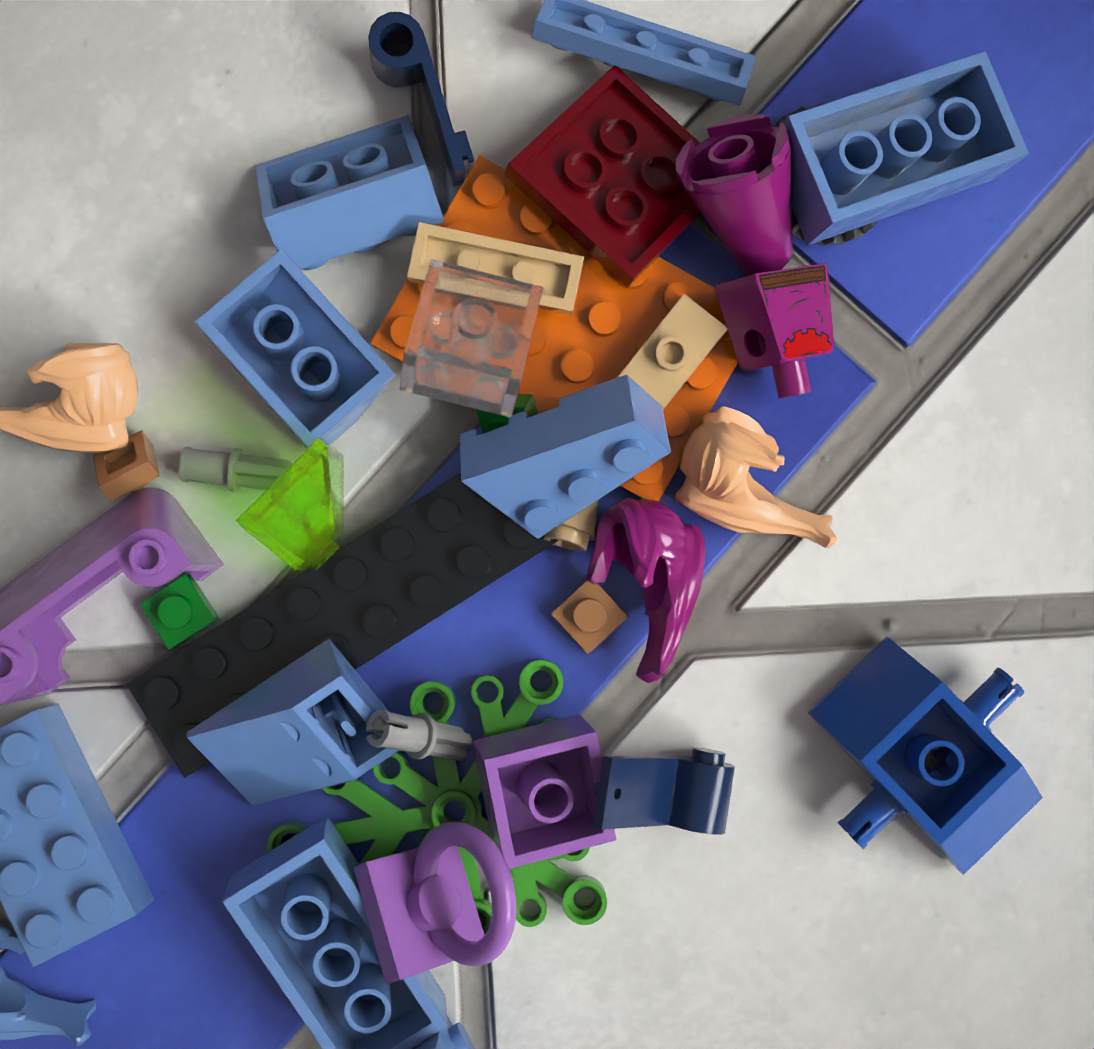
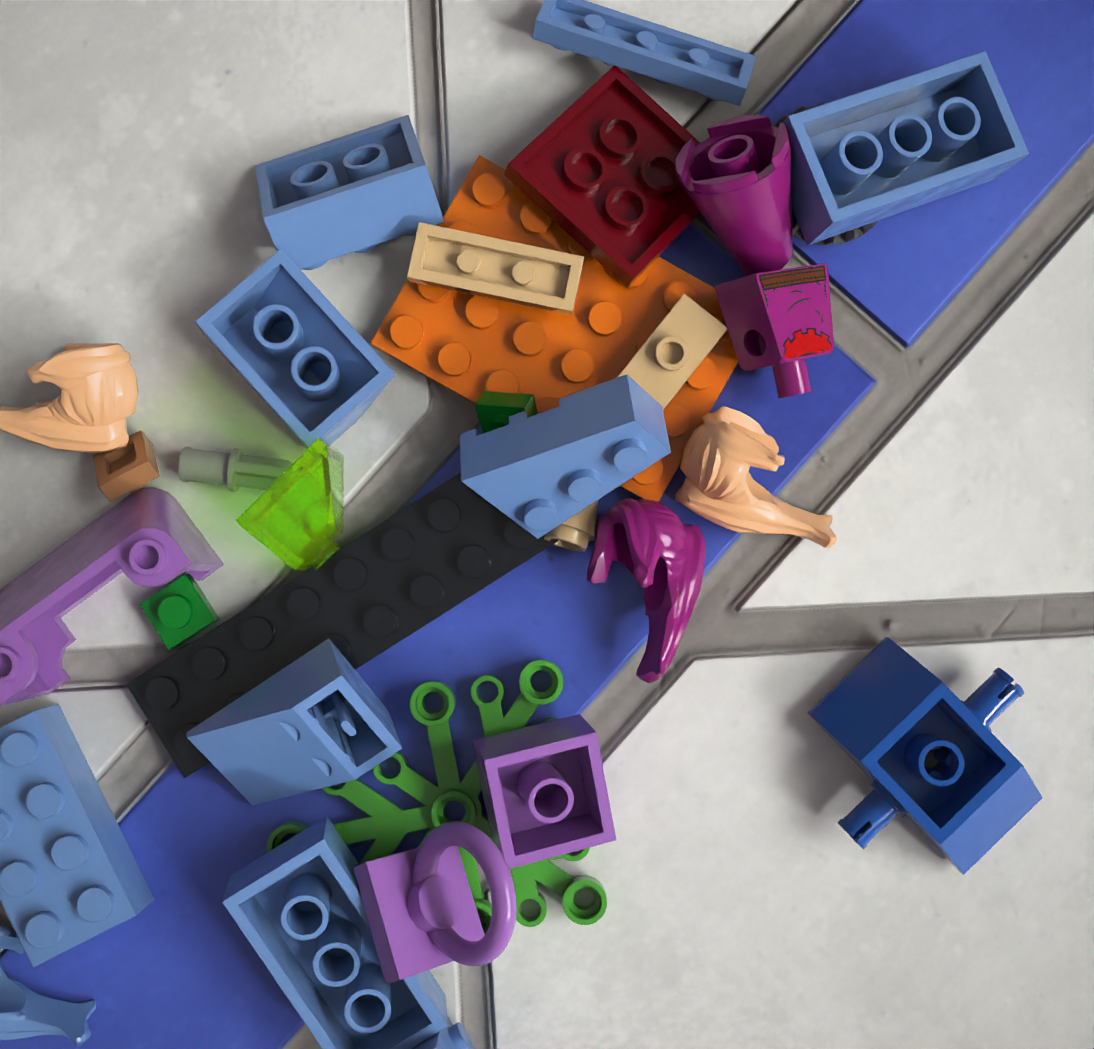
light grey axle [366,709,472,760] -> none
dark blue door [368,12,474,187] -> none
clear brick [400,259,543,418] -> none
medium nougat plate [551,581,628,654] -> none
dark blue door [592,748,735,835] -> none

